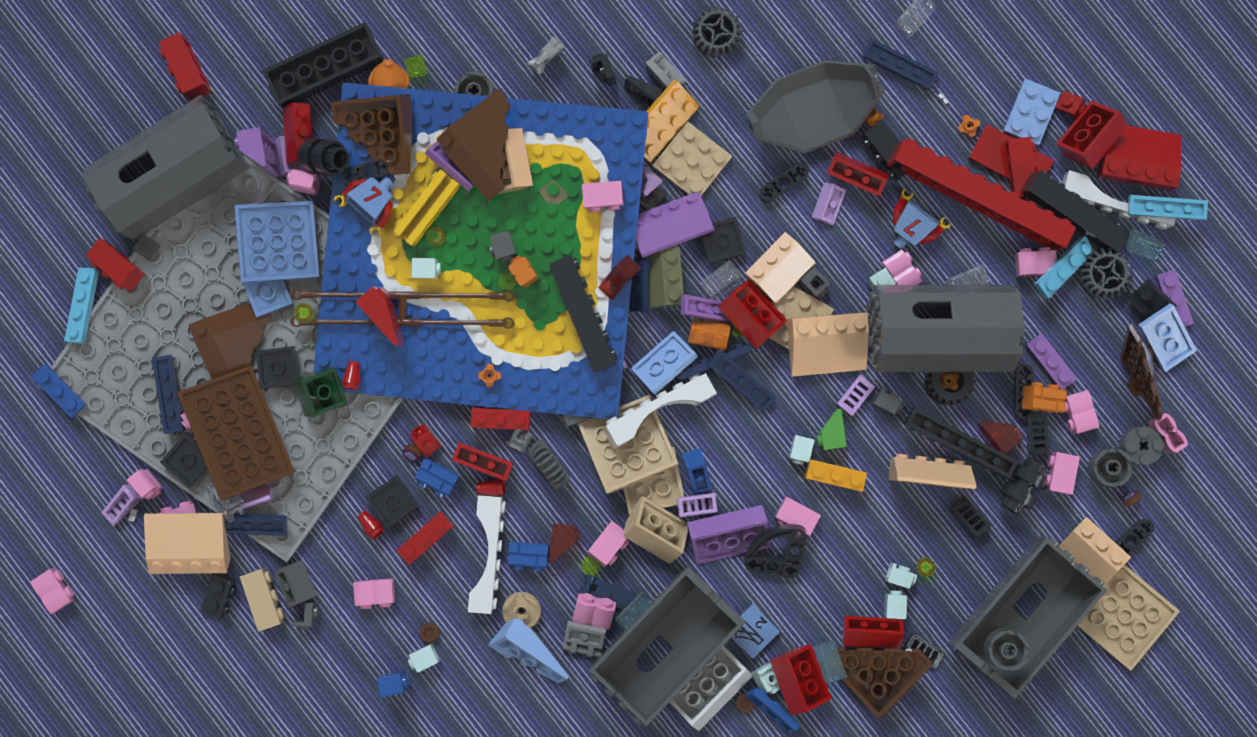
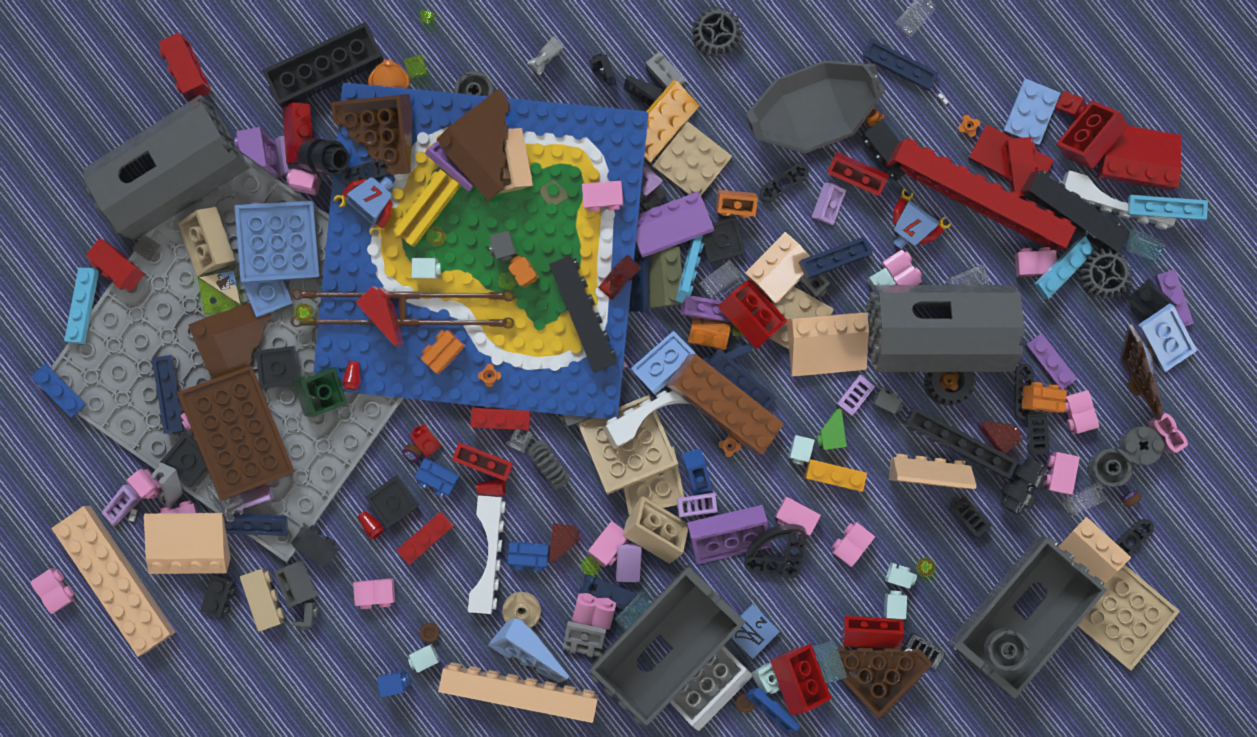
none -> light nougat brick [51,506,176,657]
none -> light grey hinge [152,462,183,508]
none -> tan slope [178,207,235,277]
none -> tile [197,269,243,314]
none -> black brick [291,524,339,568]
none -> clear neon green plate [417,9,435,24]
none -> orange brick [421,330,466,374]
none -> light nougat brick [438,662,598,723]
none -> lavender slope [616,542,642,582]
none -> dark orange brick [666,354,784,455]
none -> medium azure plate [675,235,704,303]
none -> orange brick [716,190,758,218]
none -> orange plate [718,435,741,457]
none -> dark blue plate [798,237,873,280]
none -> bright pink brick [832,522,875,567]
none -> clear hinge [1062,483,1108,517]

